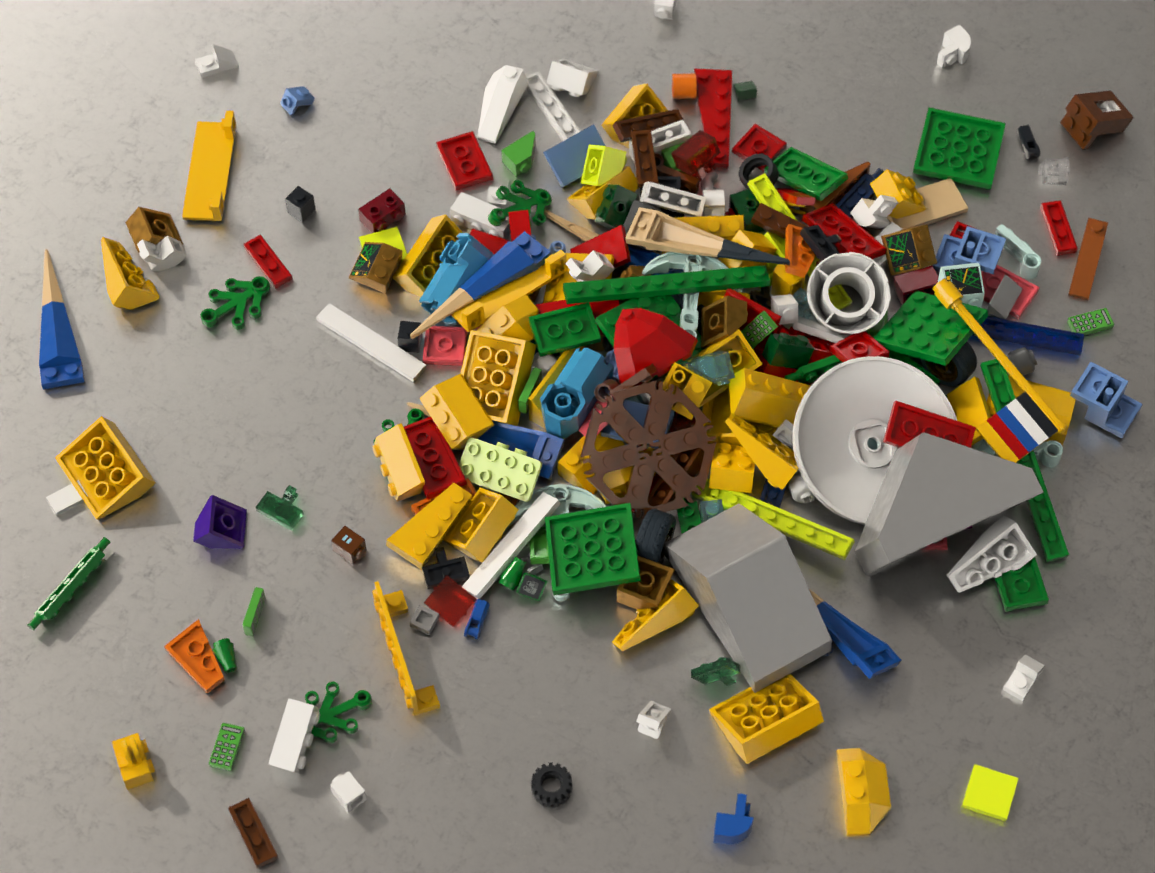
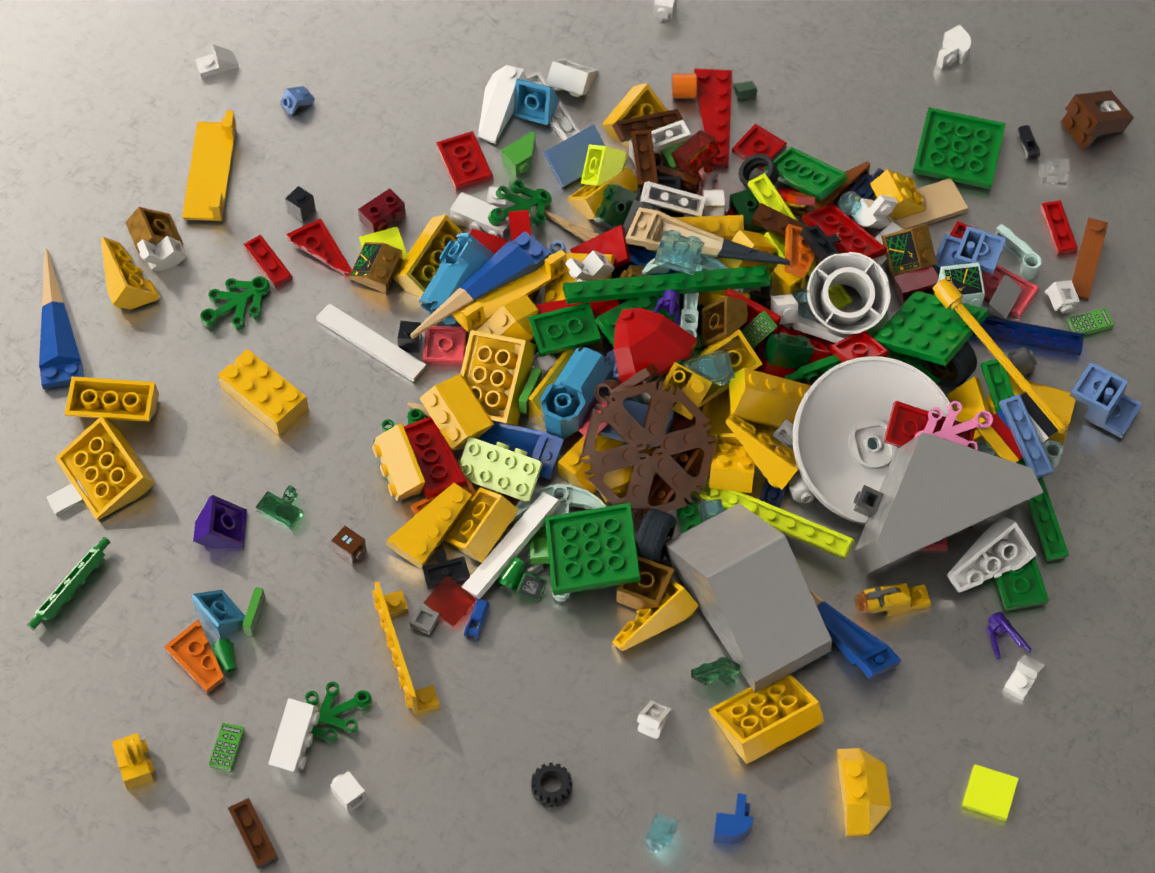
none -> yellow slope [65,376,159,422]
none -> dark azure slope [191,590,245,640]
none -> yellow piece [217,349,309,436]
none -> red wing [286,218,352,278]
none -> dark azure slope [513,78,560,125]
none -> clear light blue brick [645,813,677,853]
none -> clear light blue slope [653,230,705,276]
none -> dark purple plant [654,290,680,326]
none -> clear light blue plate [839,191,861,216]
none -> dark grey brick [853,485,884,517]
none -> yellow plate [854,583,931,616]
none -> bright pink plant [914,401,993,450]
none -> dark purple plant [987,612,1032,659]
none -> medium blue tile [999,394,1054,479]
none -> white brick [1045,280,1080,314]

